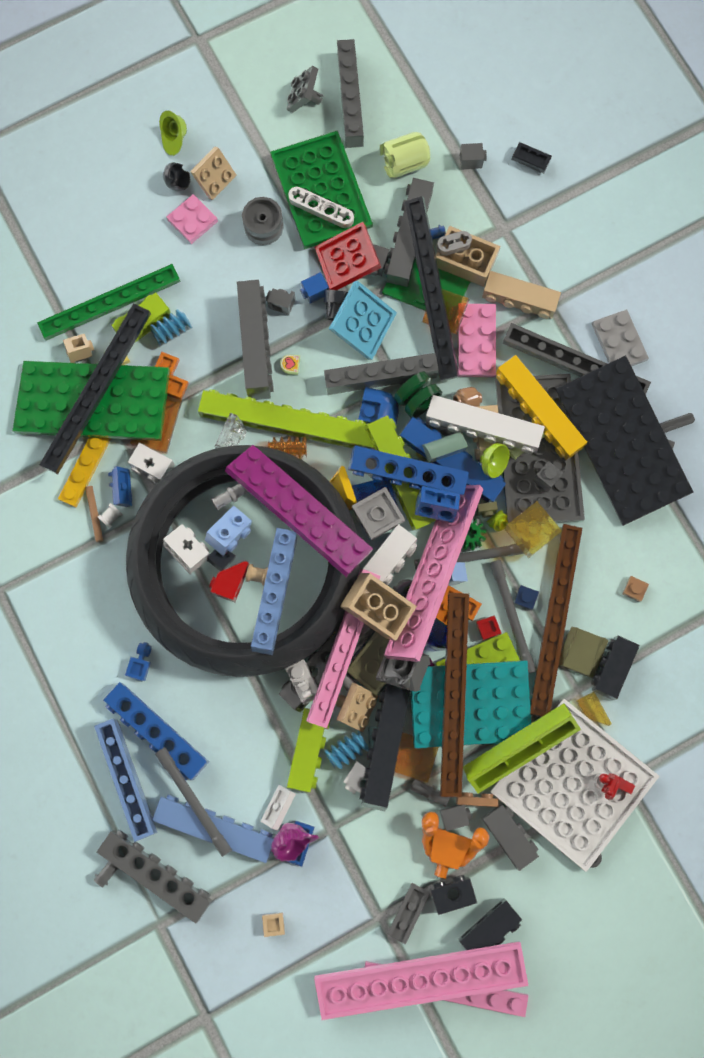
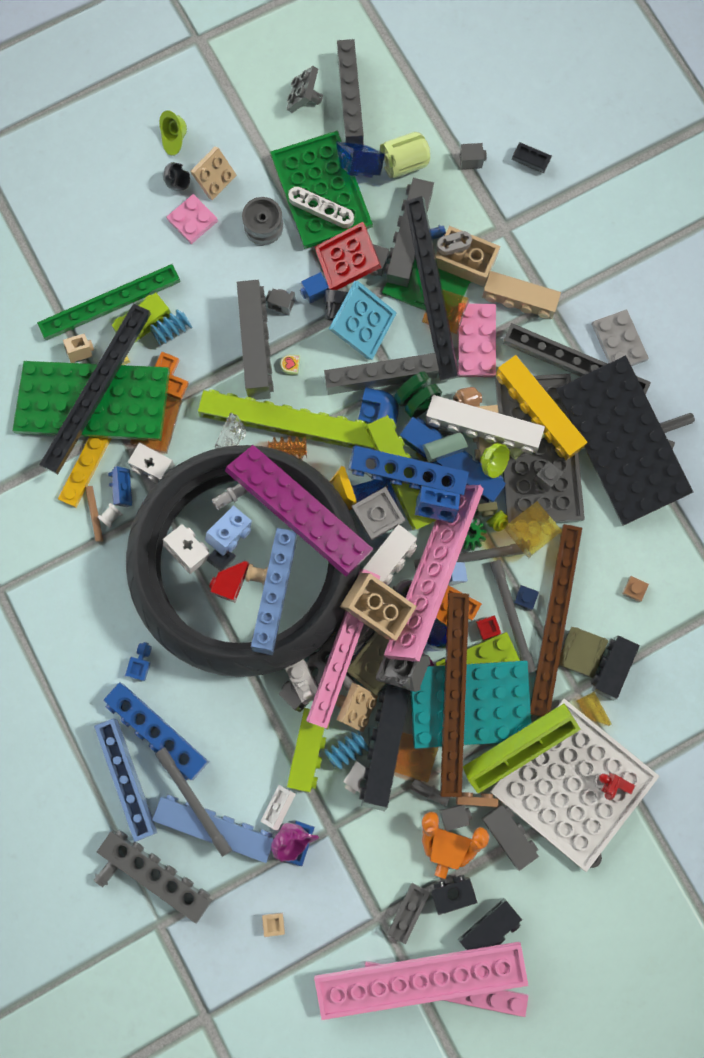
none -> clear blue slope [336,141,385,178]

